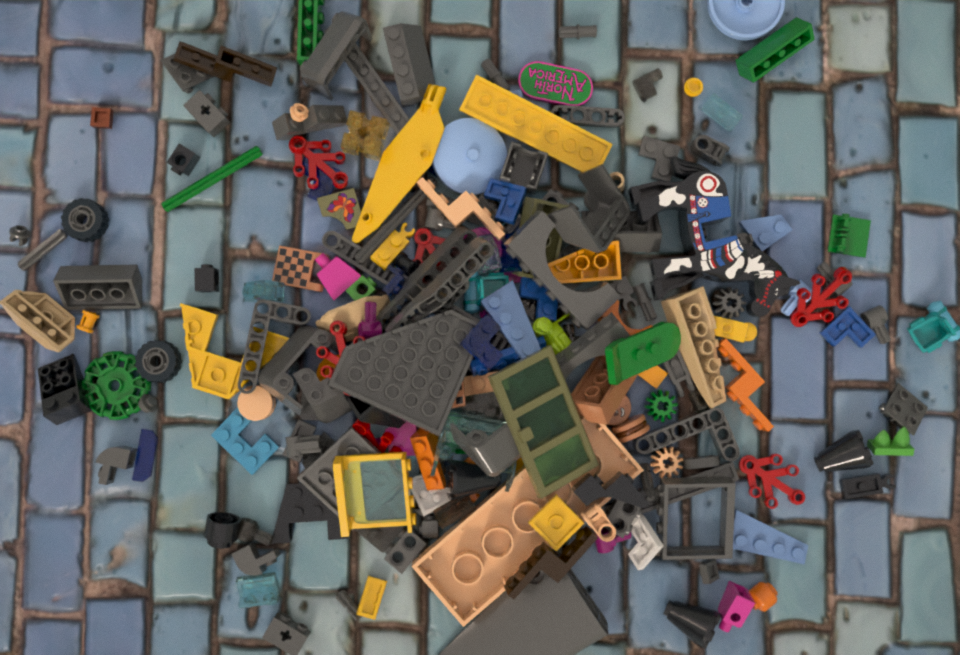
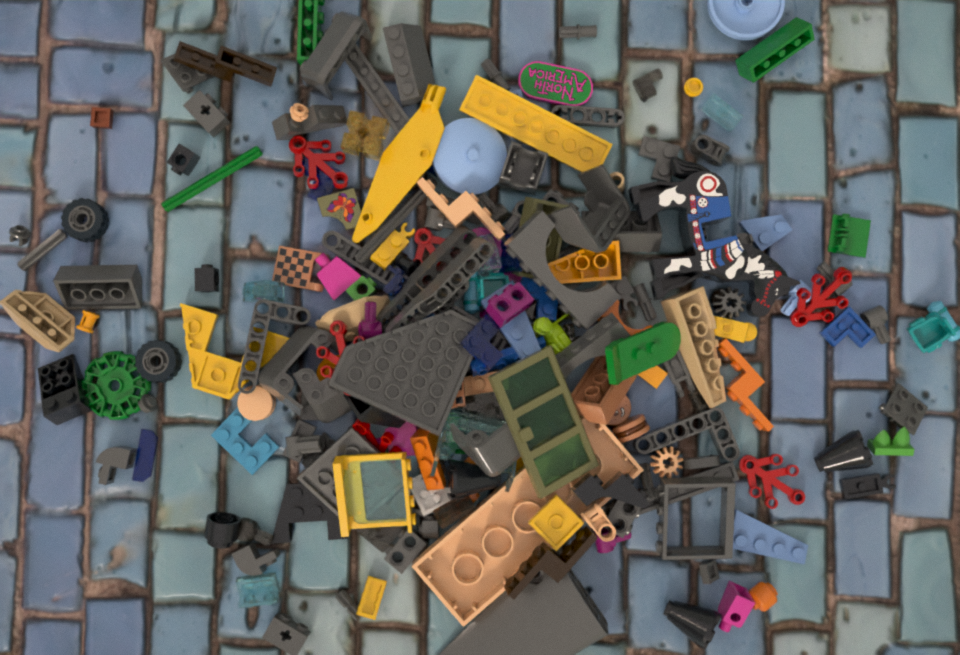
blue plate [484,178,527,225] -> none
white plate [628,514,664,570] -> none
green gear [644,389,678,422] -> none
none -> magenta brick [486,282,534,328]

